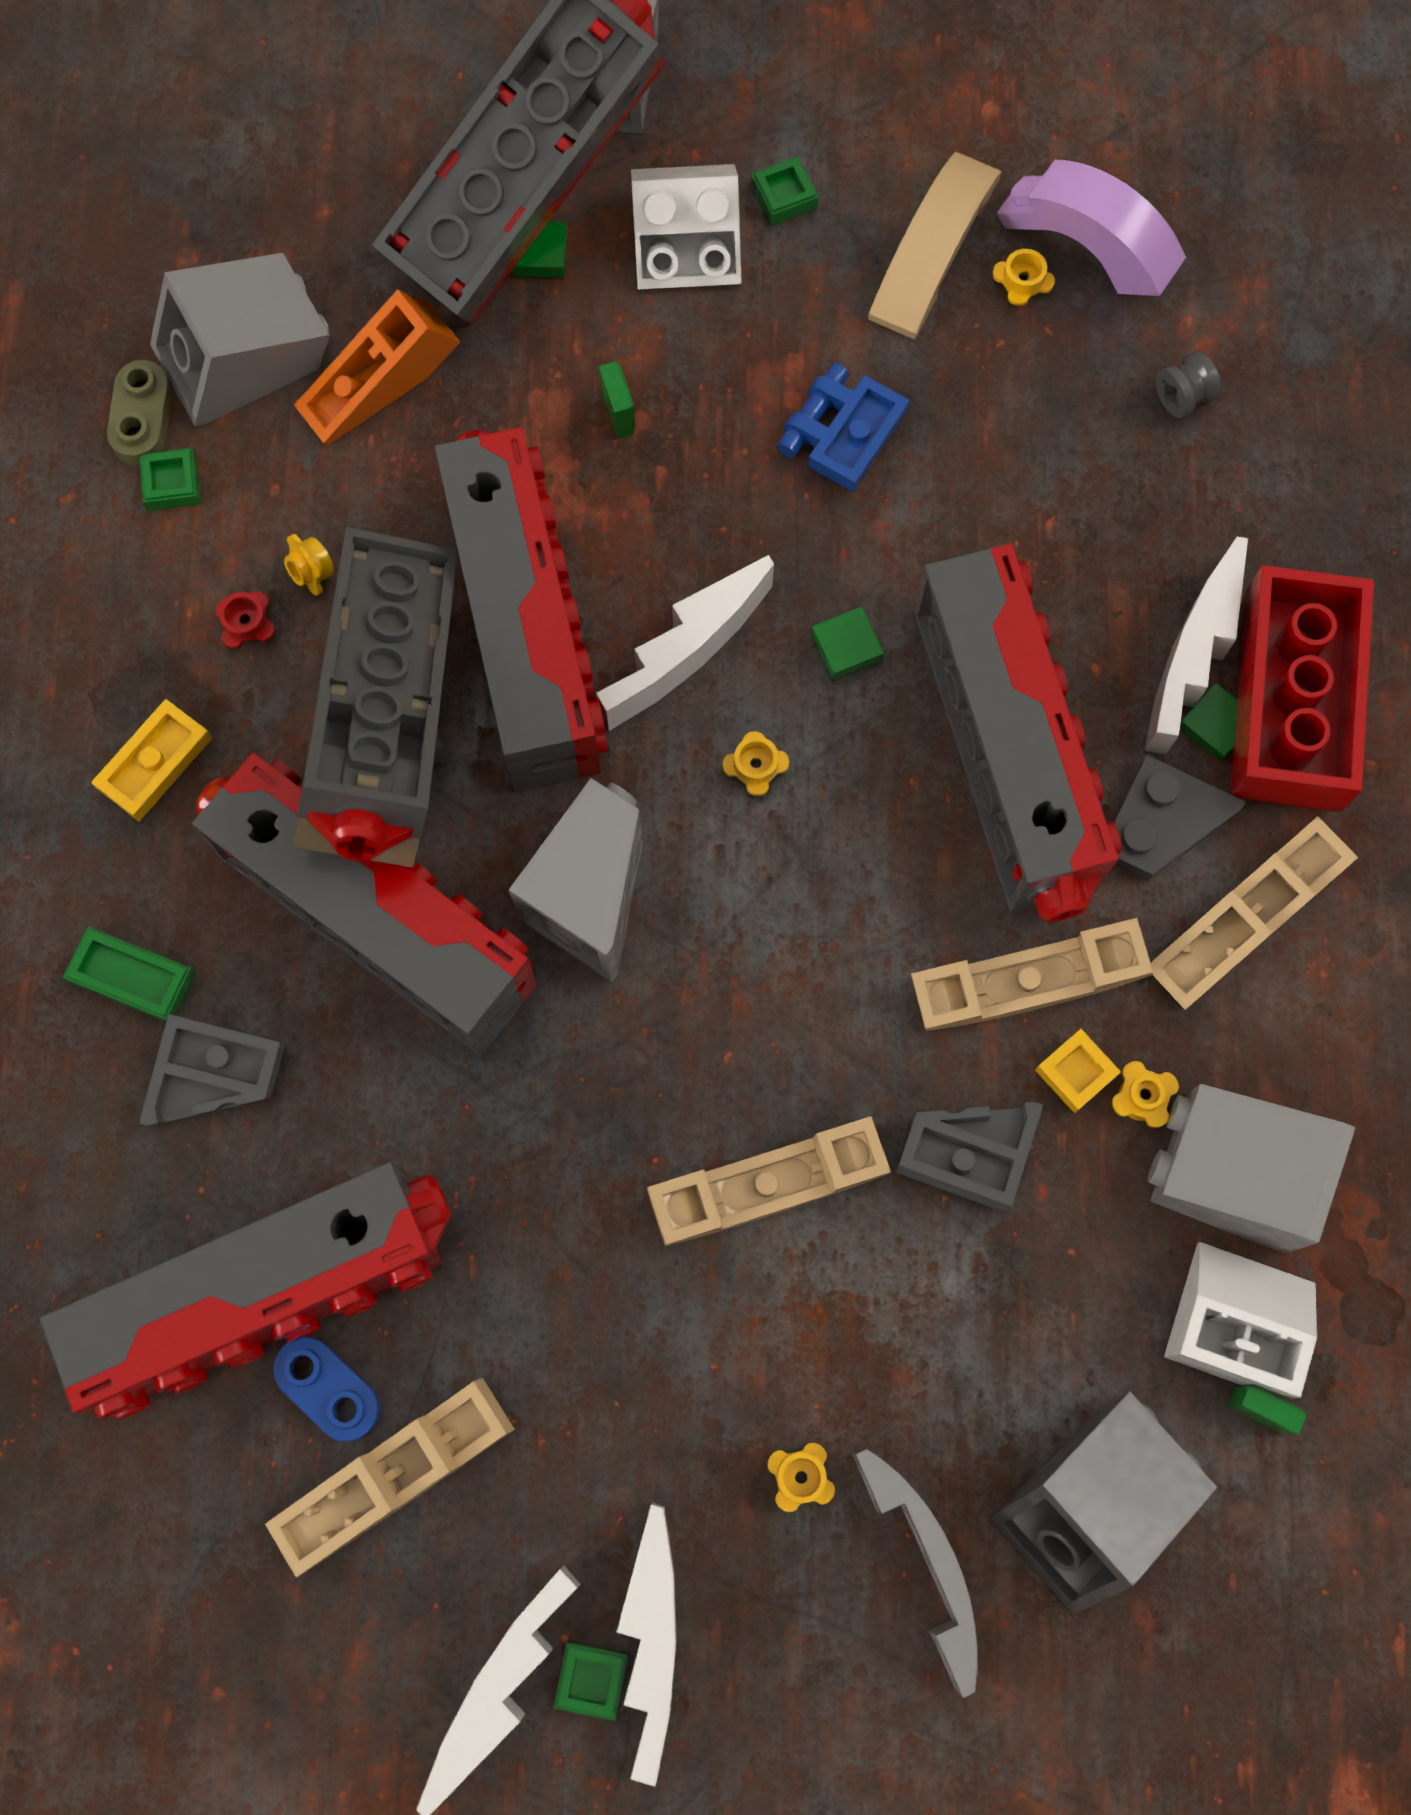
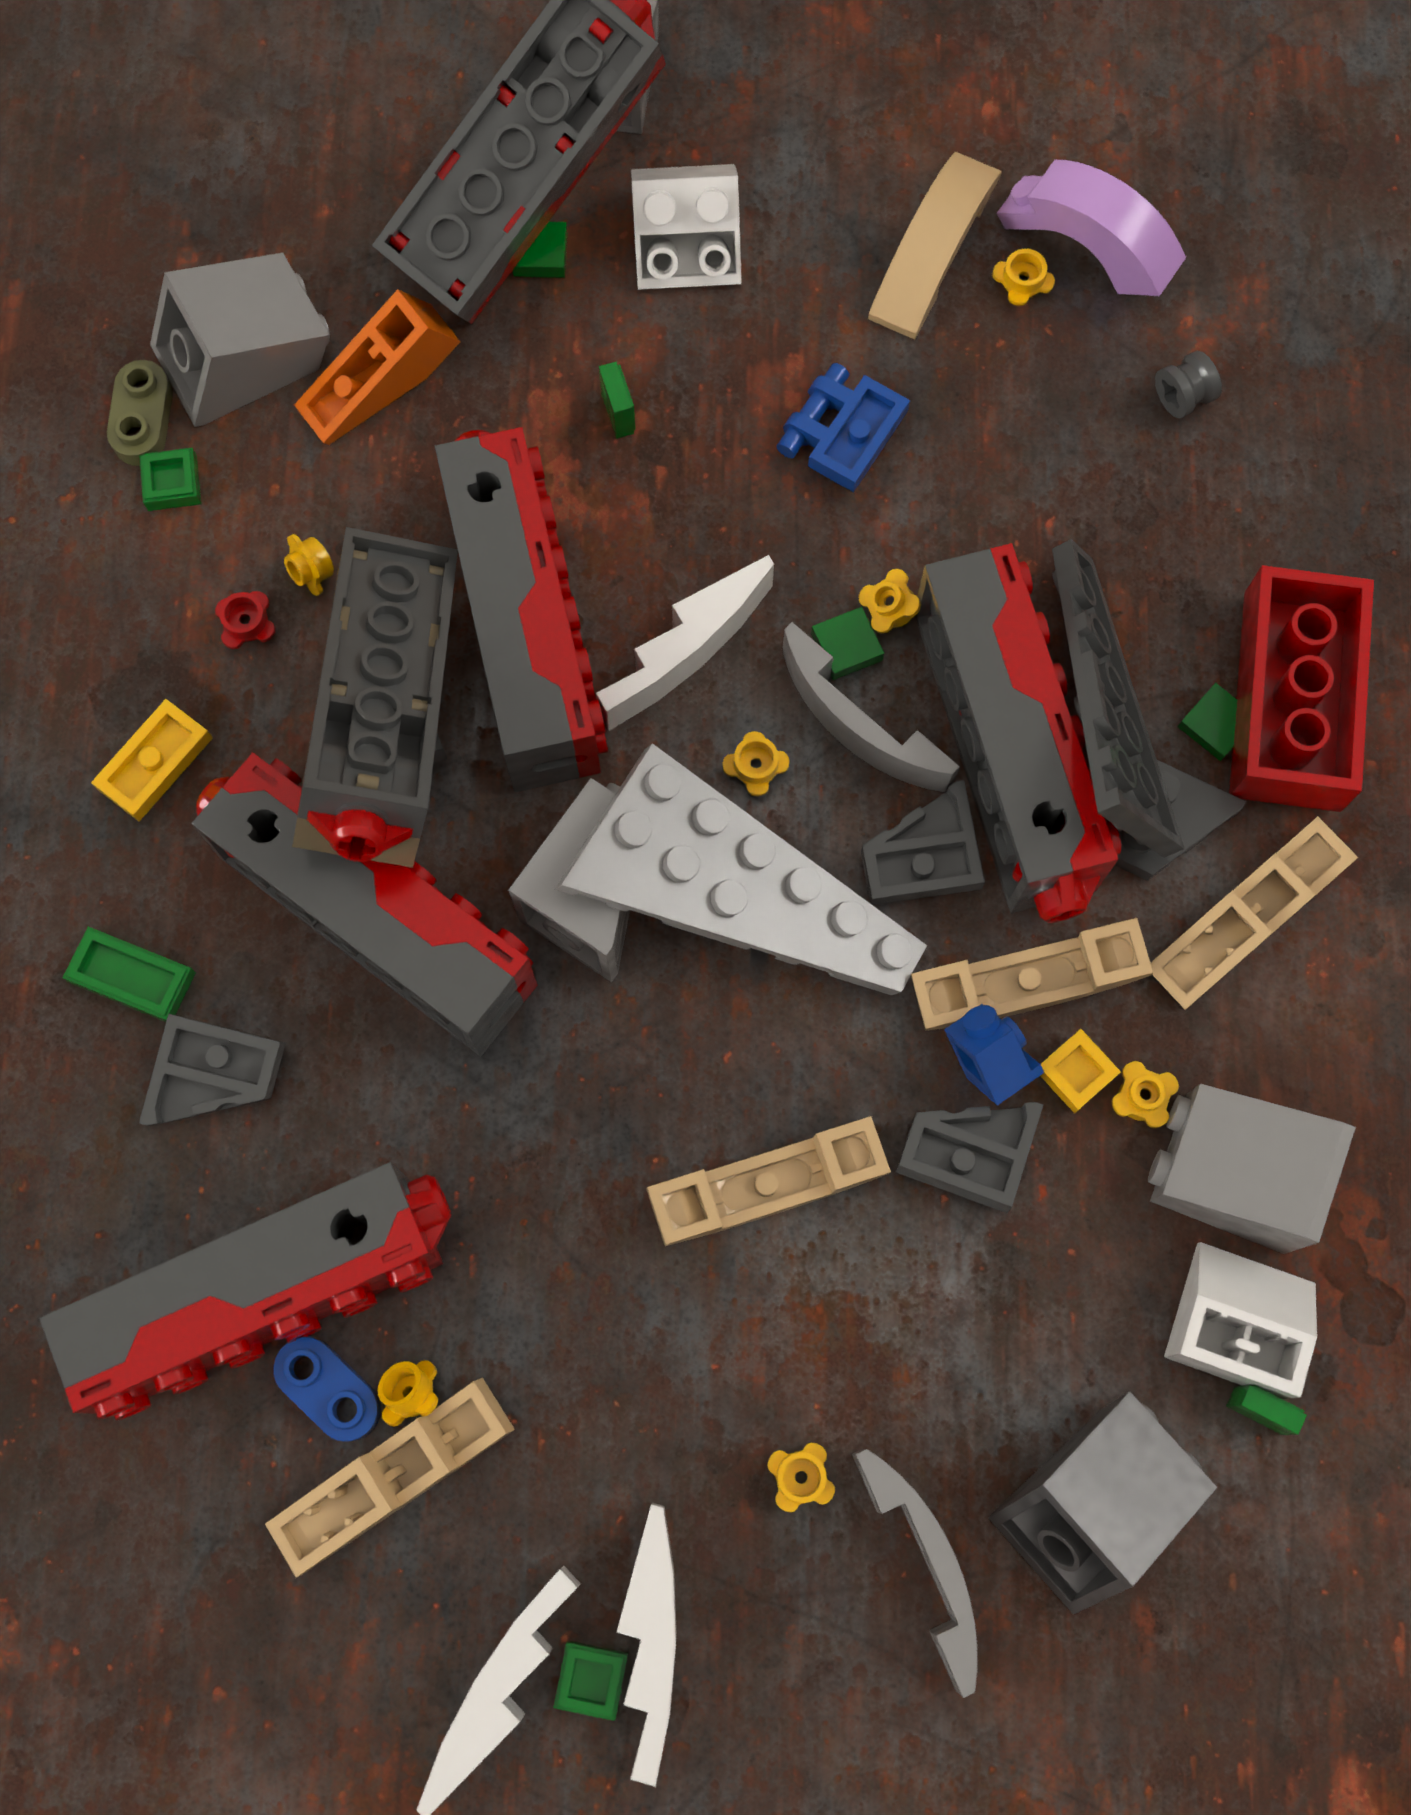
green tile [751,156,819,226] -> none
white slope [1144,537,1248,755] -> none
none -> yellow plate [378,1360,438,1427]
none -> light grey wing [554,743,927,995]
none -> light grey slope [782,622,960,792]
none -> yellow plate [859,569,921,633]
none -> dark grey wing [861,780,985,905]
none -> blue brick [944,1004,1044,1106]
none -> dark grey wing [1052,539,1185,858]

